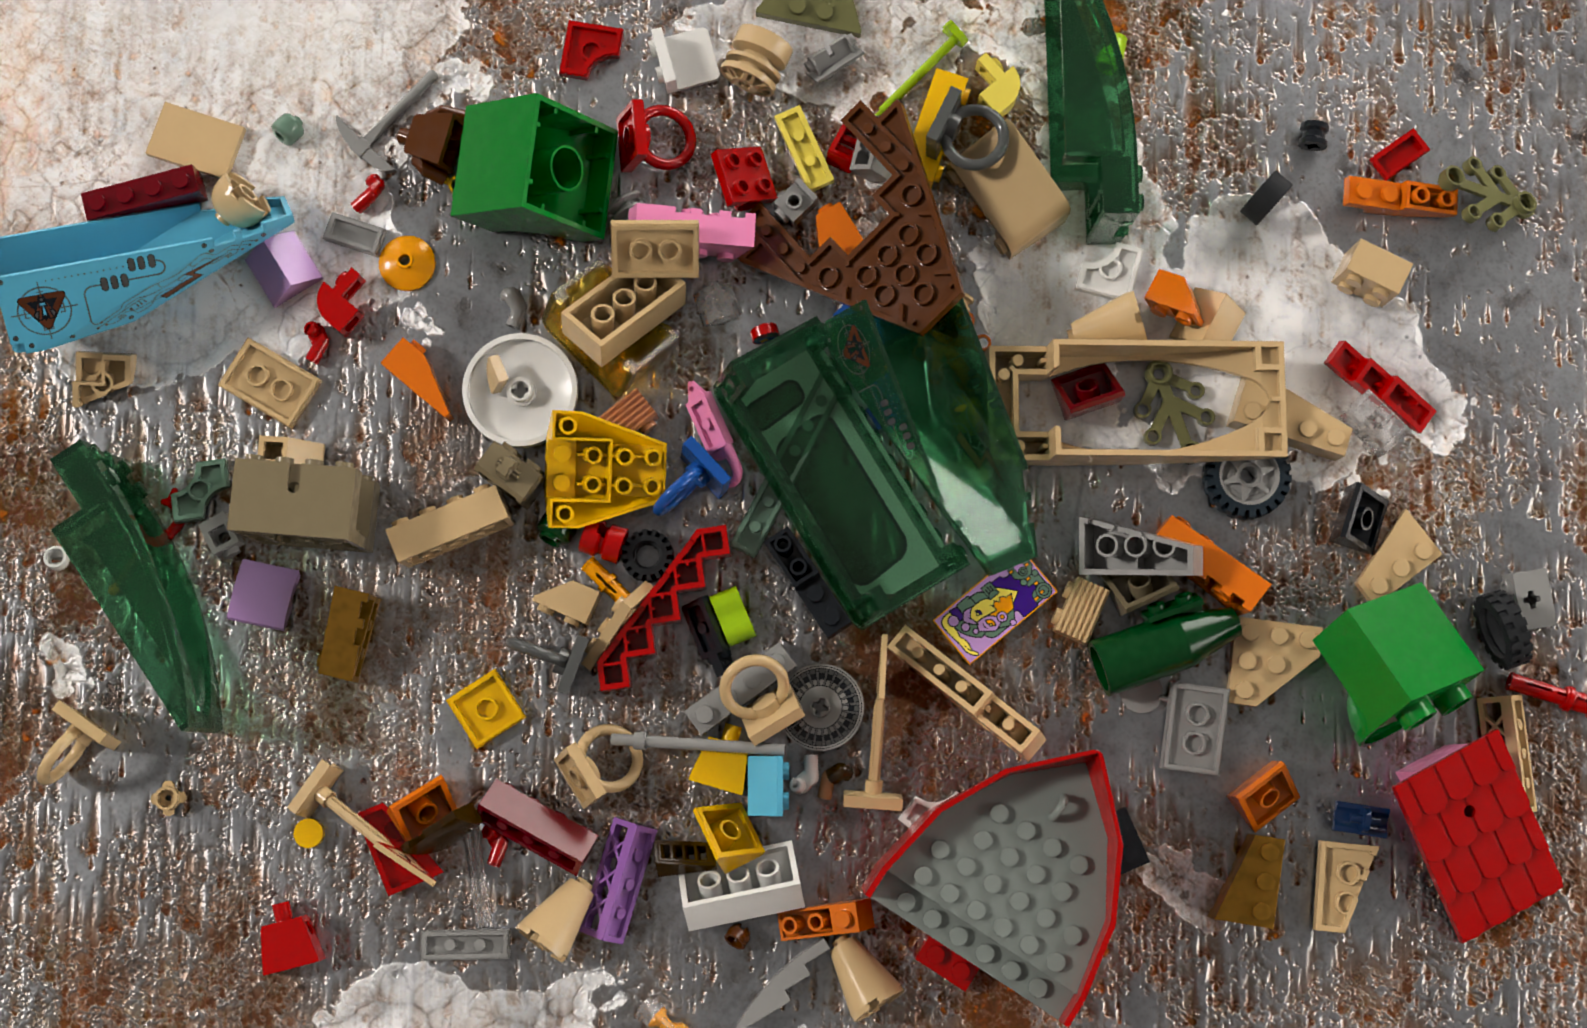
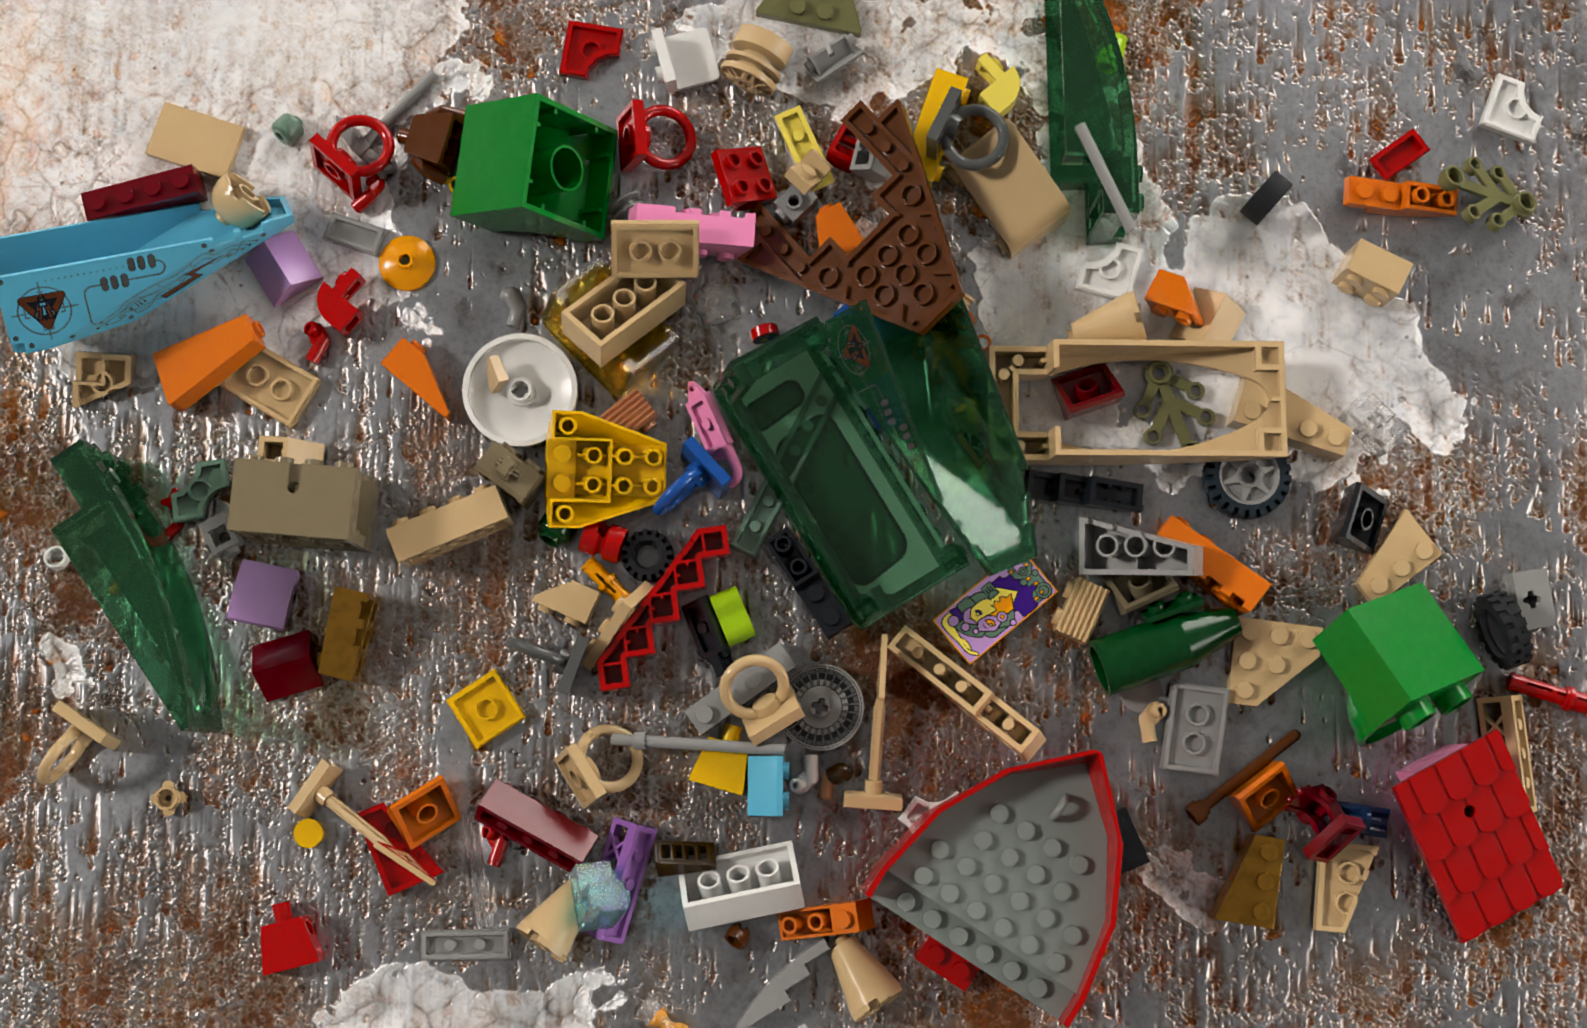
dark brown slope [400,802,484,855] -> none
yellow slope [693,802,765,874] -> none
lime piece [875,20,968,116] -> none
black wheel [1298,120,1329,151] -> none
red slope [1324,341,1437,434] -> none
none -> orange slope [152,314,266,412]
none -> dark red slope [252,630,325,702]
none -> red tile [309,115,395,201]
none -> clear light blue brick [569,861,630,932]
none -> tan bracket [784,149,832,195]
none -> black slope [1022,469,1144,513]
none -> light grey bar [1074,122,1137,233]
none -> tan arm [1139,701,1167,743]
none -> reddish brown piece [1184,729,1301,826]
none -> dark red tile [1283,784,1367,863]
none -> white tile [1478,73,1543,146]

